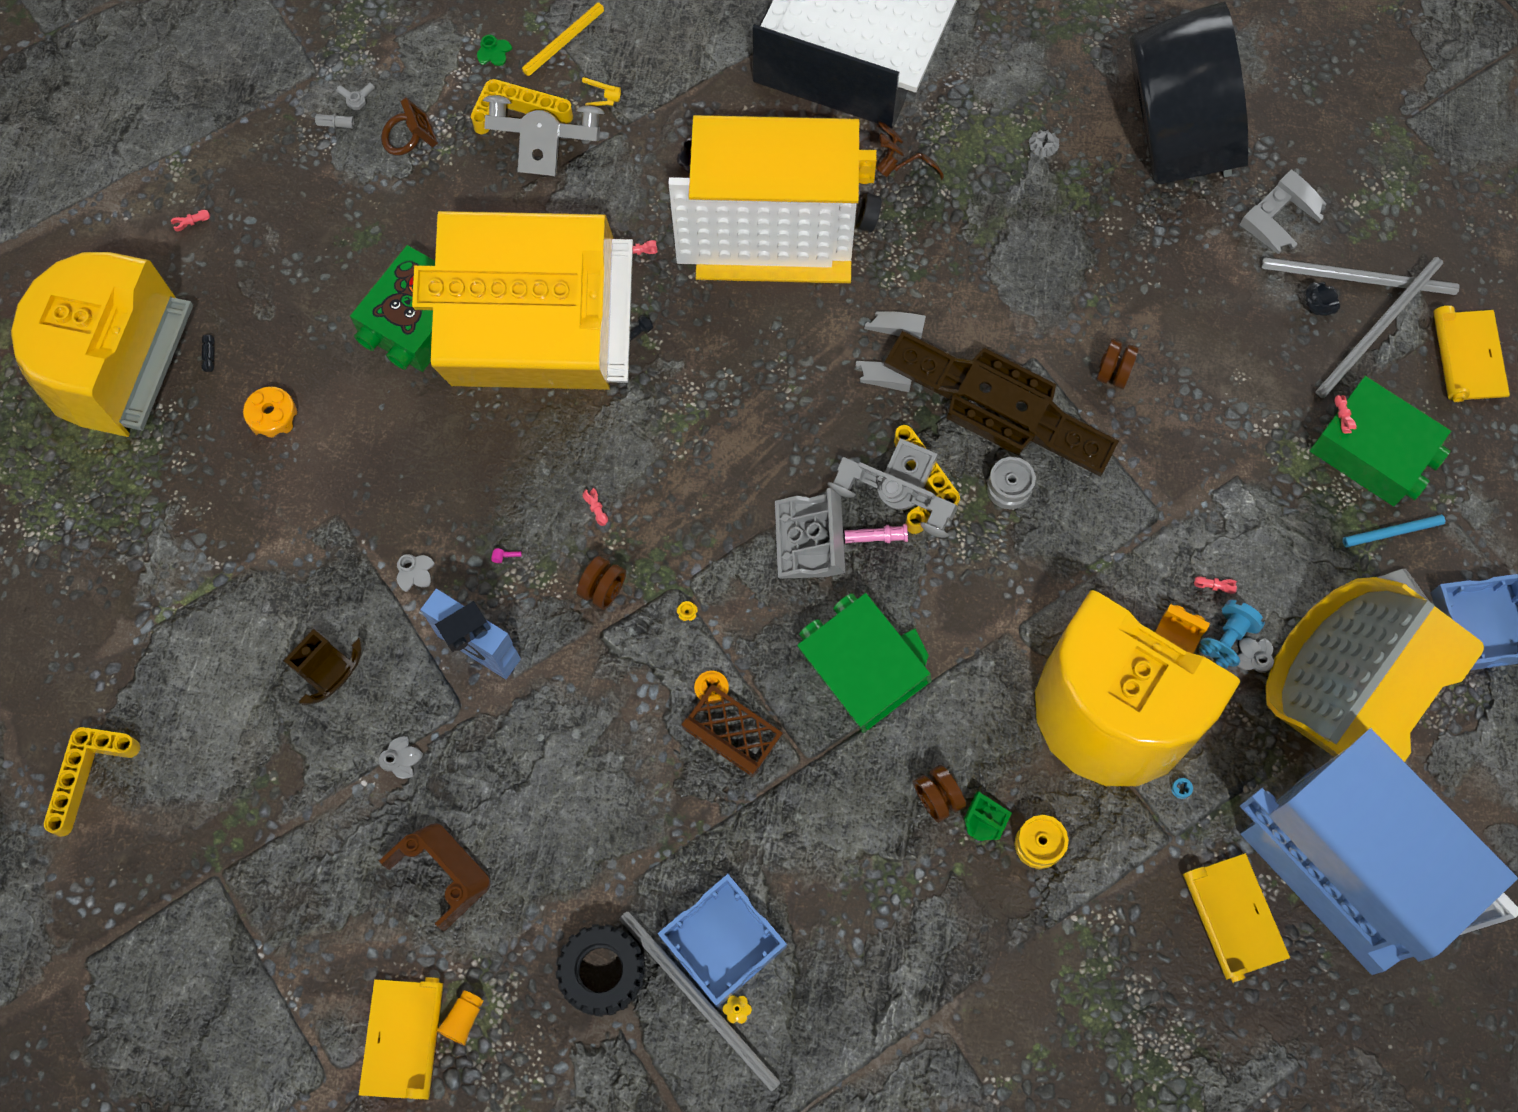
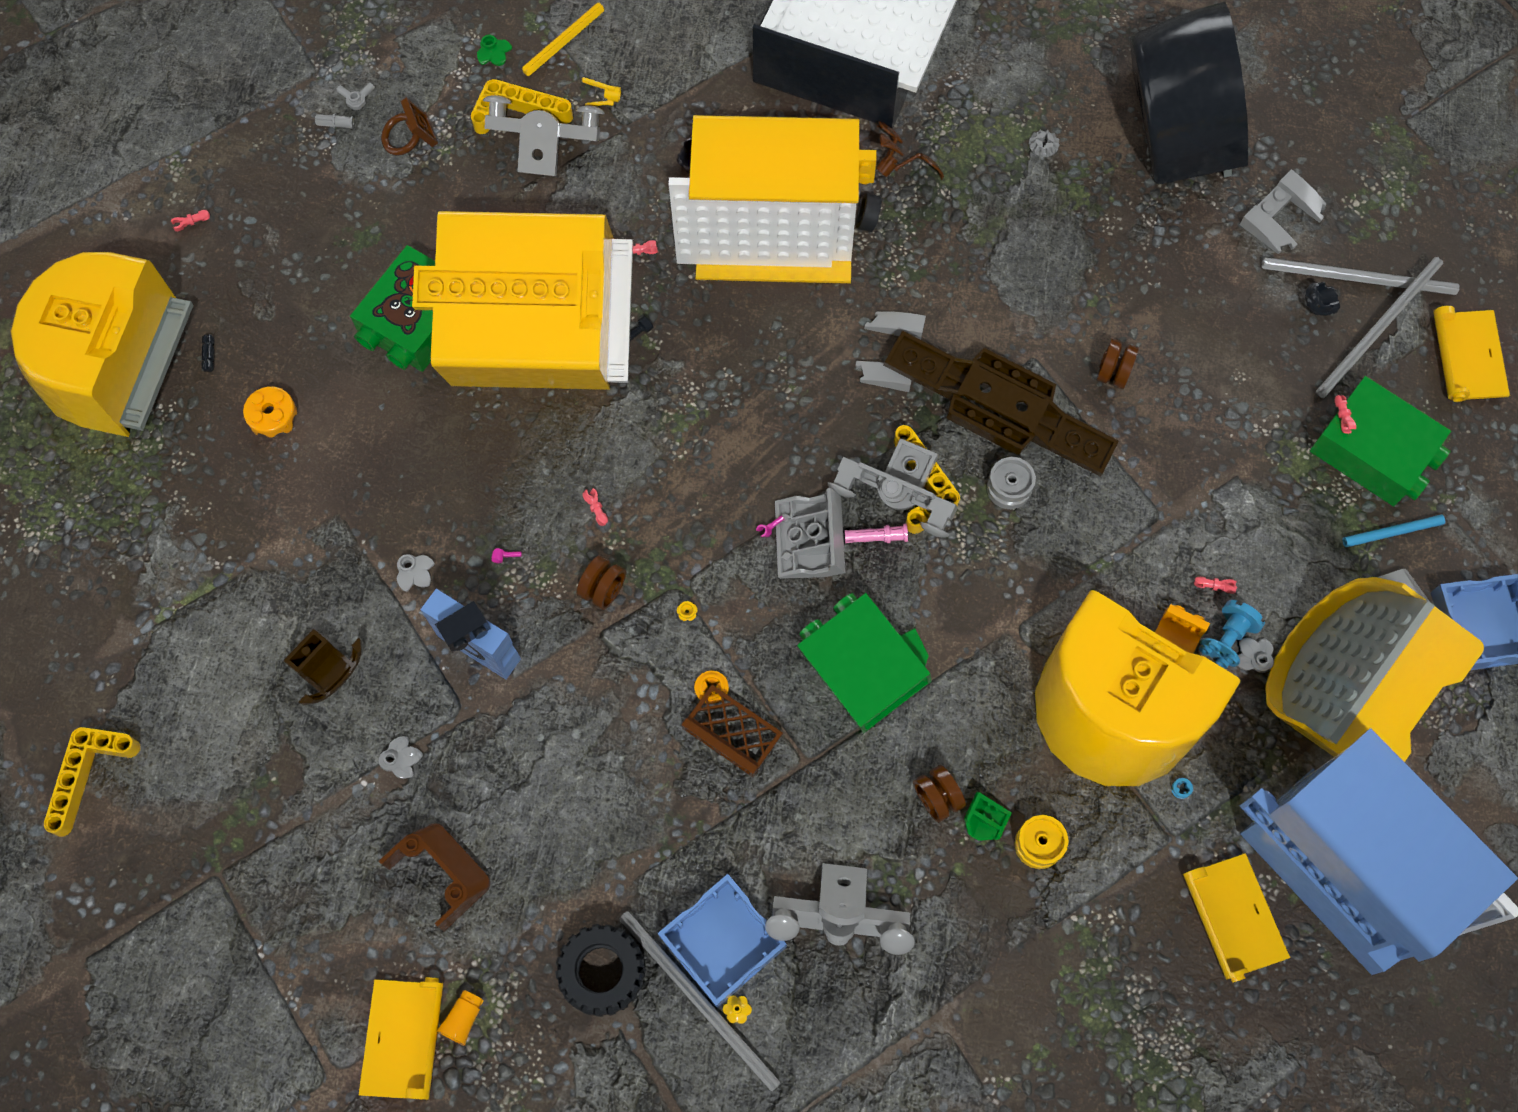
none -> dark pink hand [756,515,784,537]
none -> light grey piece [765,863,915,955]

